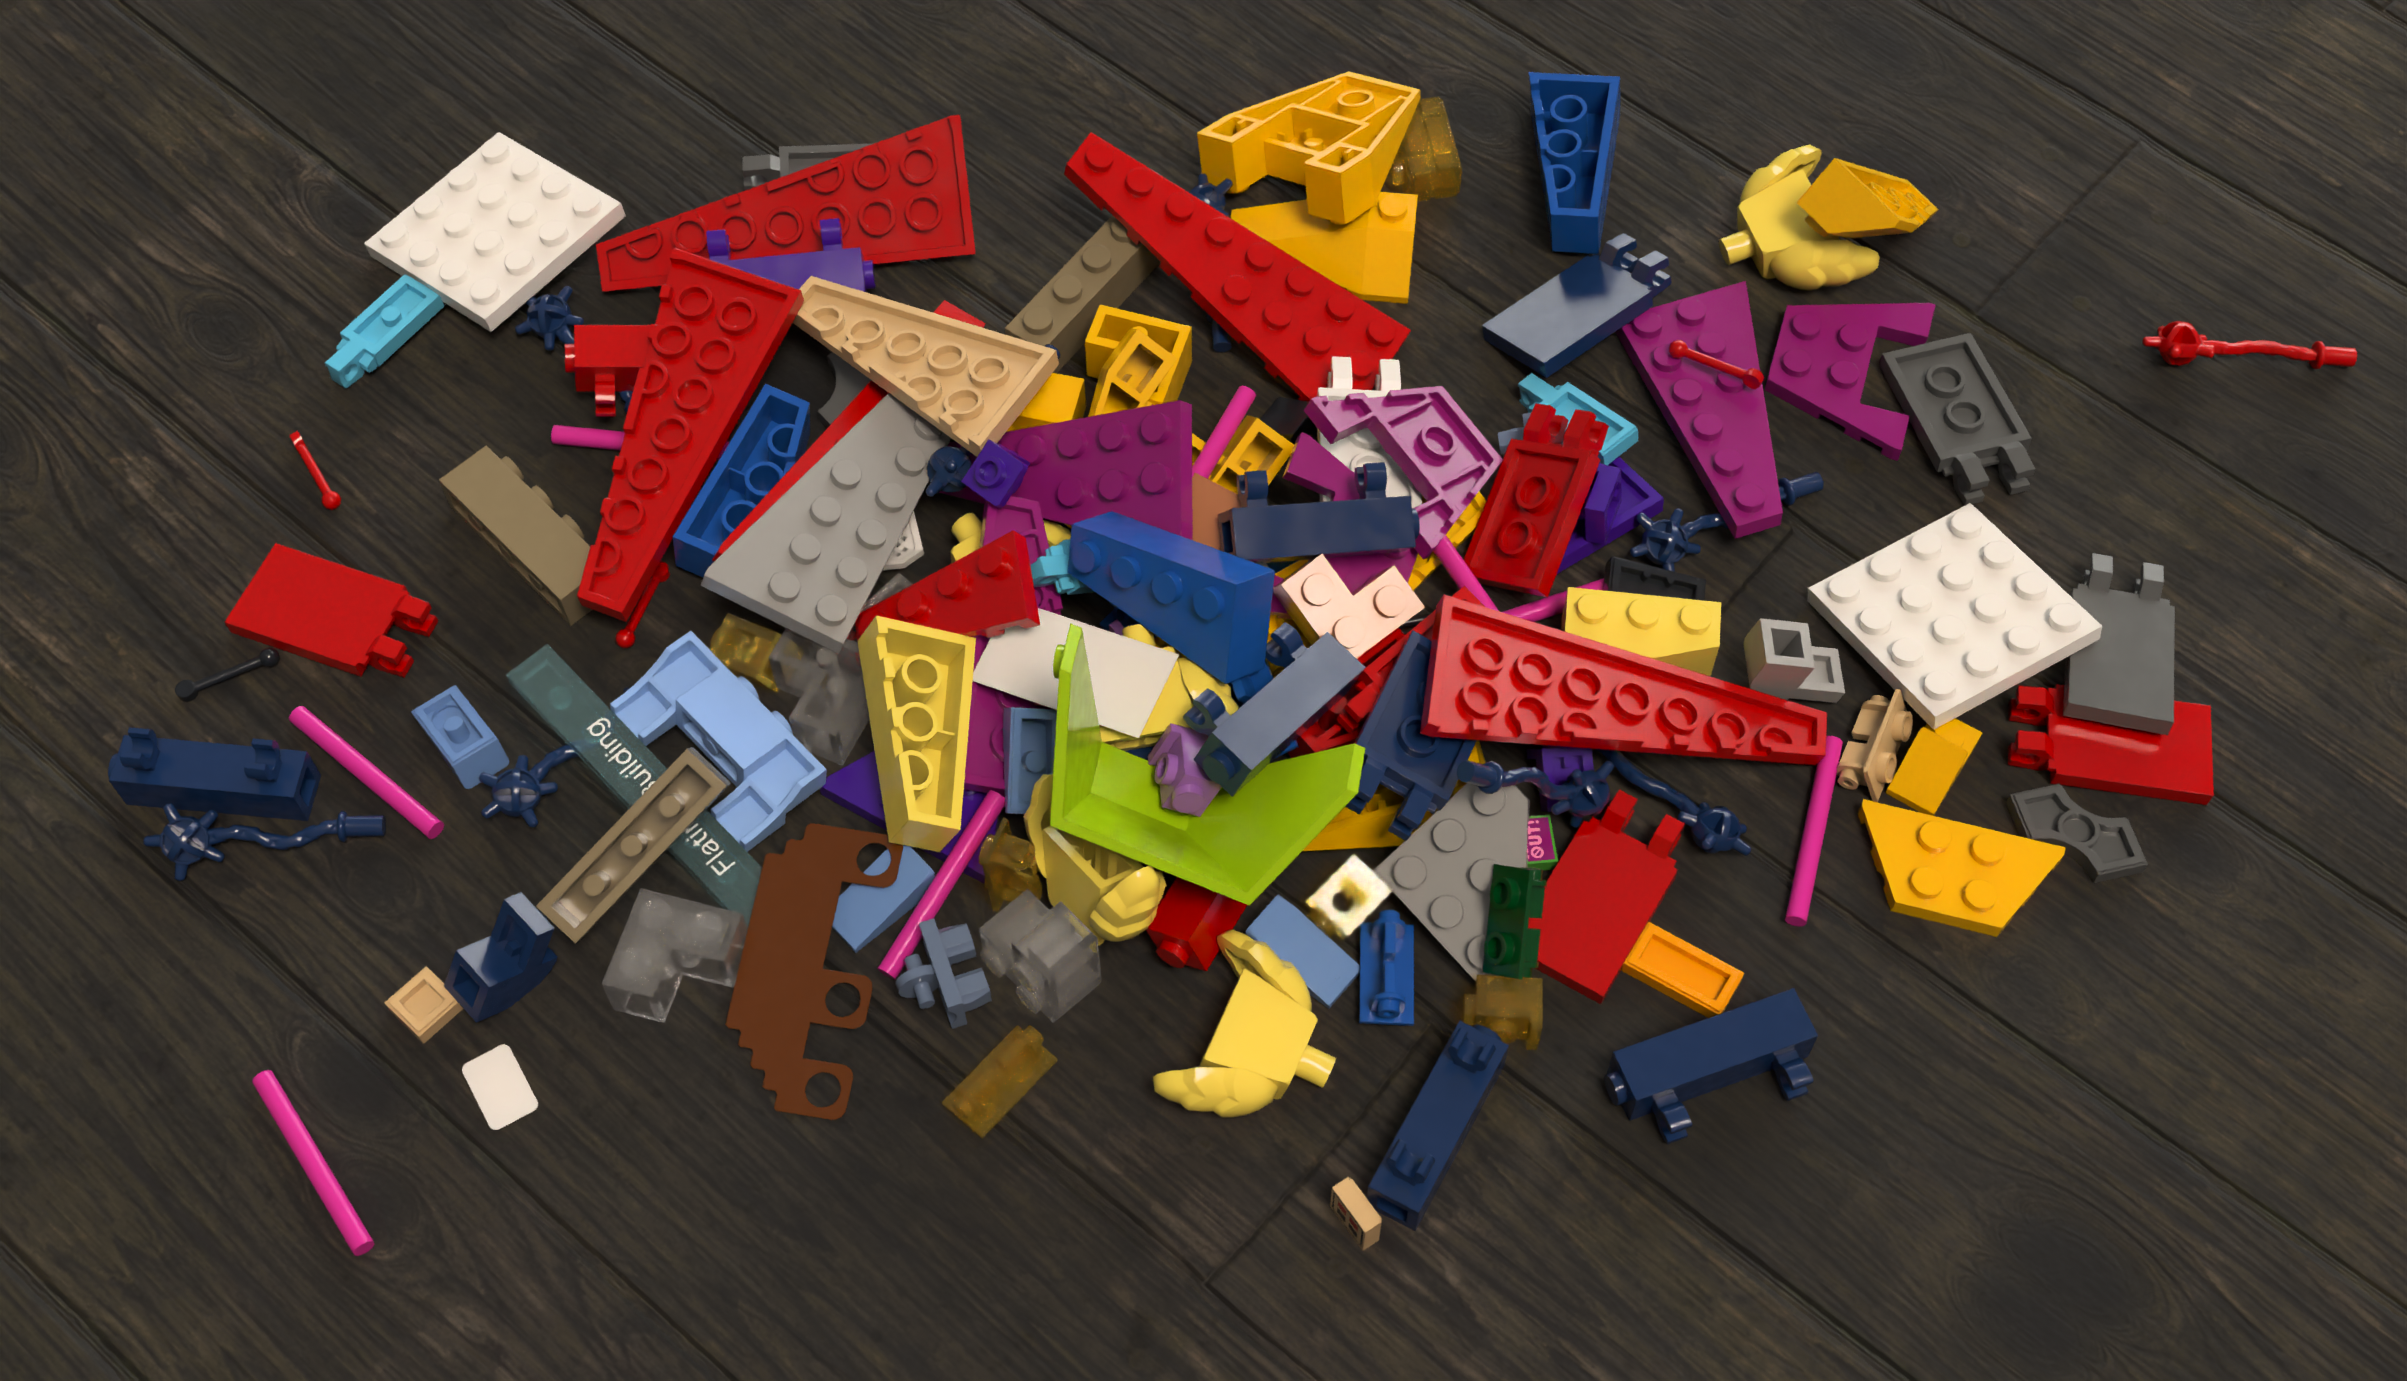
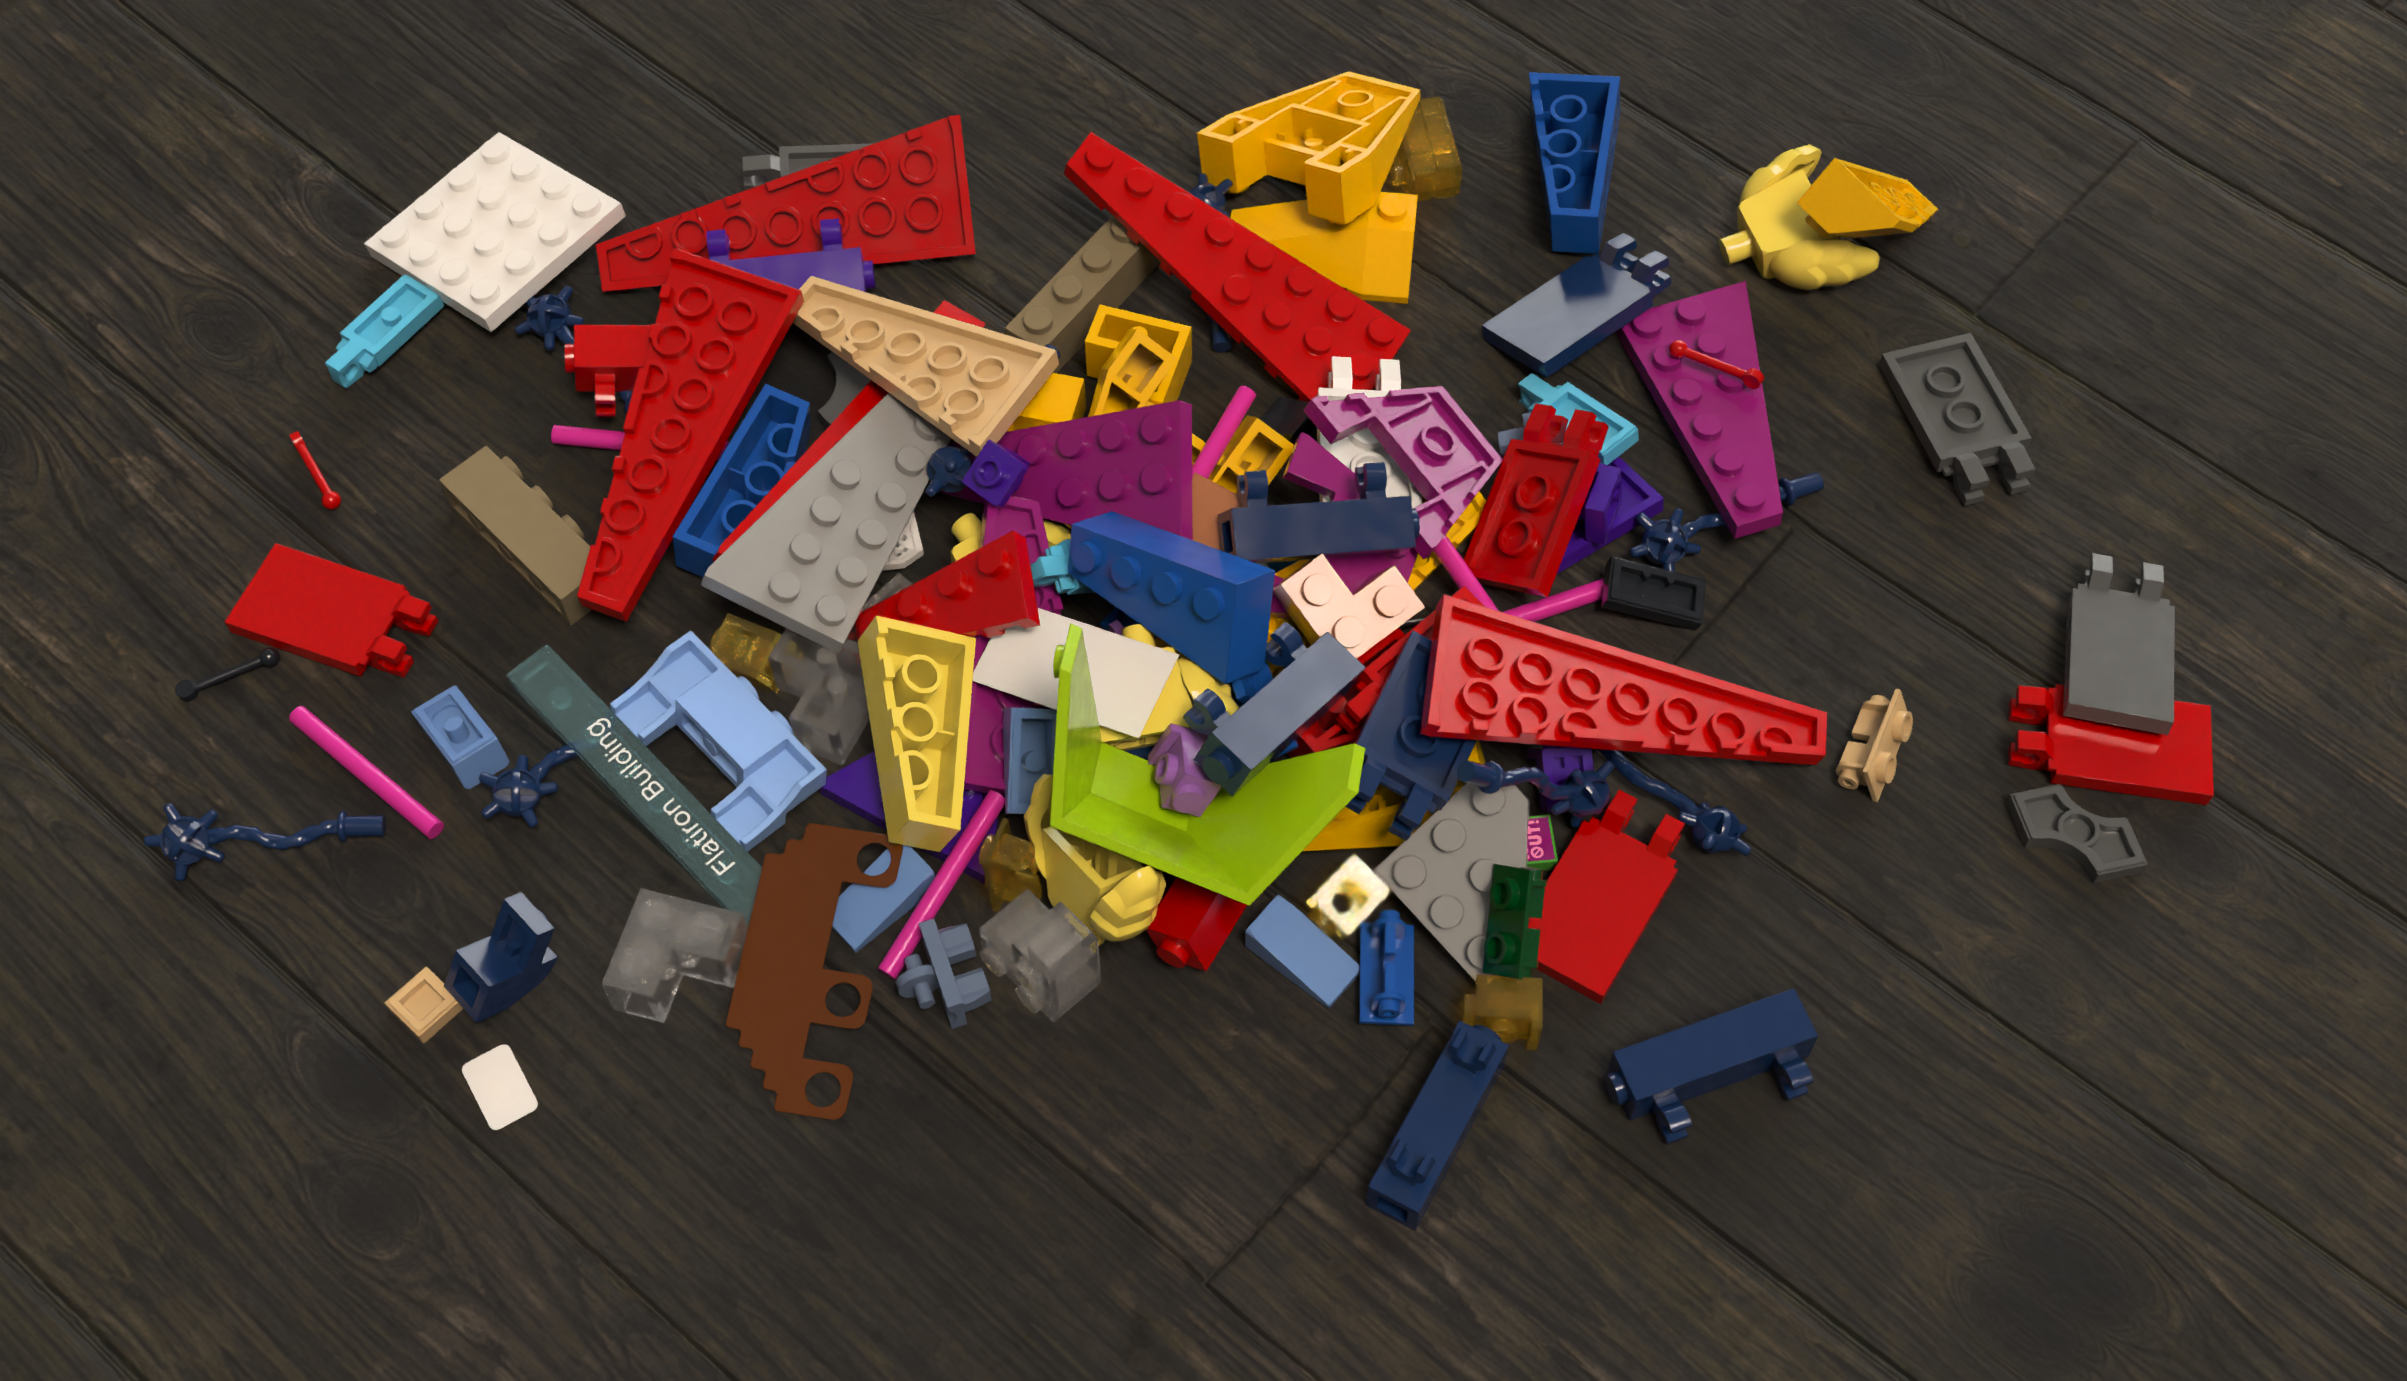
dark blue brick [108,727,321,821] -> none
dark pink bar [252,1070,375,1256] -> none
dark tan brick [535,747,731,944] -> none
red hinge [615,561,670,648] -> none
clear yellow hinge [942,1025,1058,1138] -> none
light yellow torso [1153,929,1336,1118] -> none
tan tile [1330,1177,1382,1251] -> none
light yellow wedge [1561,587,1721,676] -> none
light orange tile [1621,921,1744,1018] -> none
light grey brick [1743,618,1845,703] -> none
magenta wing [1765,303,1936,461] -> none
dark pink bar [1785,736,1843,926] -> none
white plate [1807,503,2102,730] -> none
yellow wing [1858,799,2065,937] -> none
yellow slope [1885,718,1982,816] -> none
red piece [2142,321,2357,370] -> none

